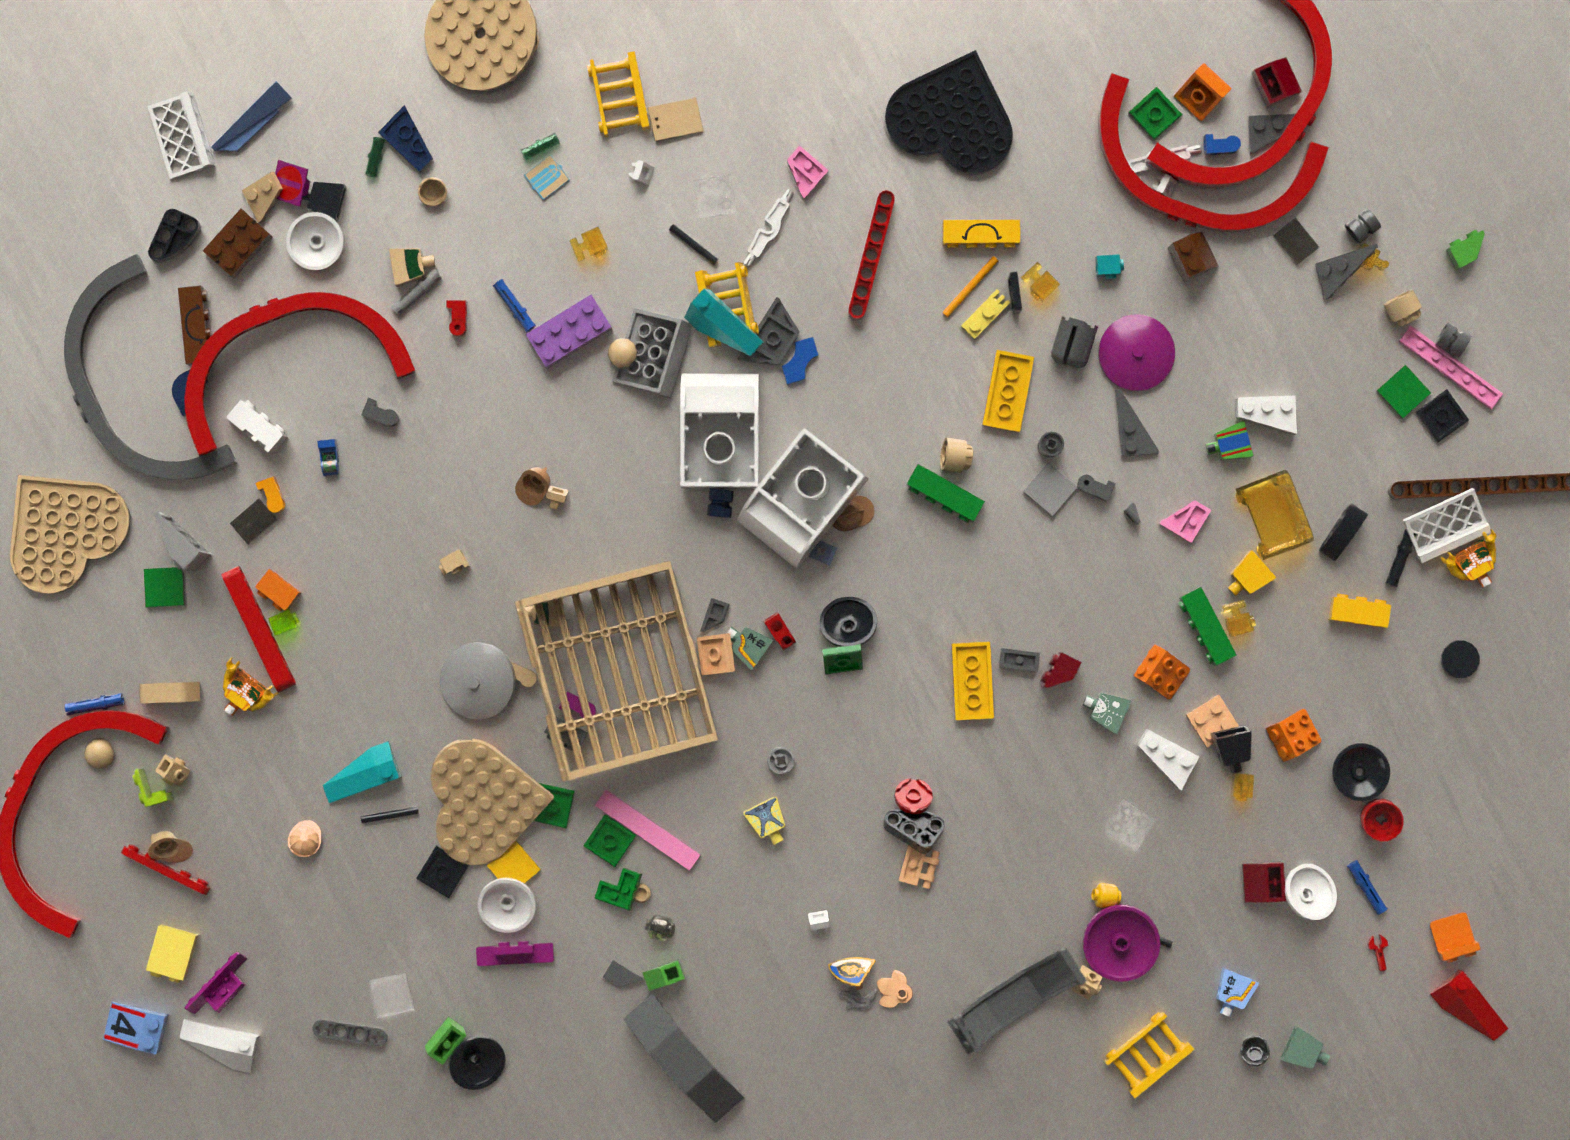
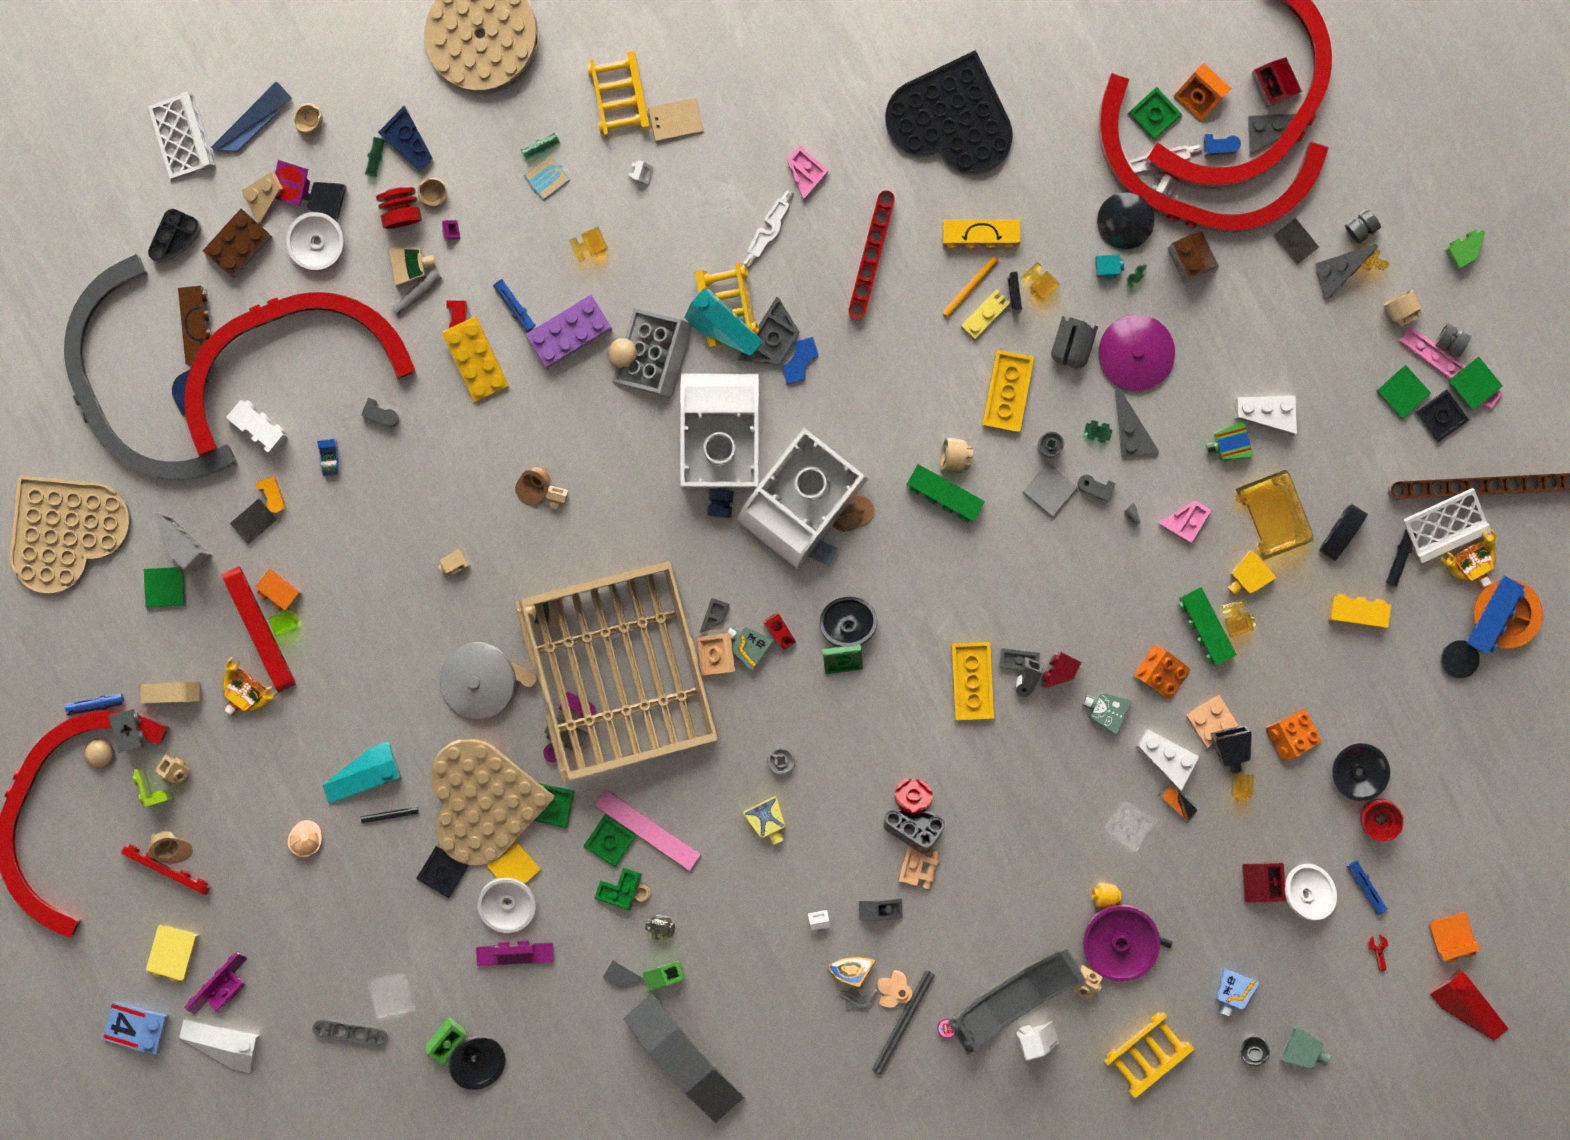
black bar [669,224,718,265] -> none
none -> dark grey brick [109,709,146,753]
none -> tan hair [293,104,323,133]
none -> red wheel [376,187,422,229]
none -> yellow plate [441,316,509,402]
none -> magenta slope [442,220,460,240]
none -> magenta tile [543,743,557,762]
none -> dark grey slope [859,899,903,921]
none -> dark grey axle [872,970,935,1074]
none -> tile [937,1018,955,1038]
none -> dark grey leg [1016,657,1043,697]
none -> white wedge [1016,1021,1059,1060]
none -> clear green piece [1084,420,1112,443]
none -> black dish [1097,192,1155,249]
none -> clear green piece [1126,264,1148,289]
none -> slope [1157,782,1200,824]
none -> green tile [1448,356,1503,410]
none -> blue brick [1466,575,1526,655]
none -> orange piece [1474,580,1543,649]

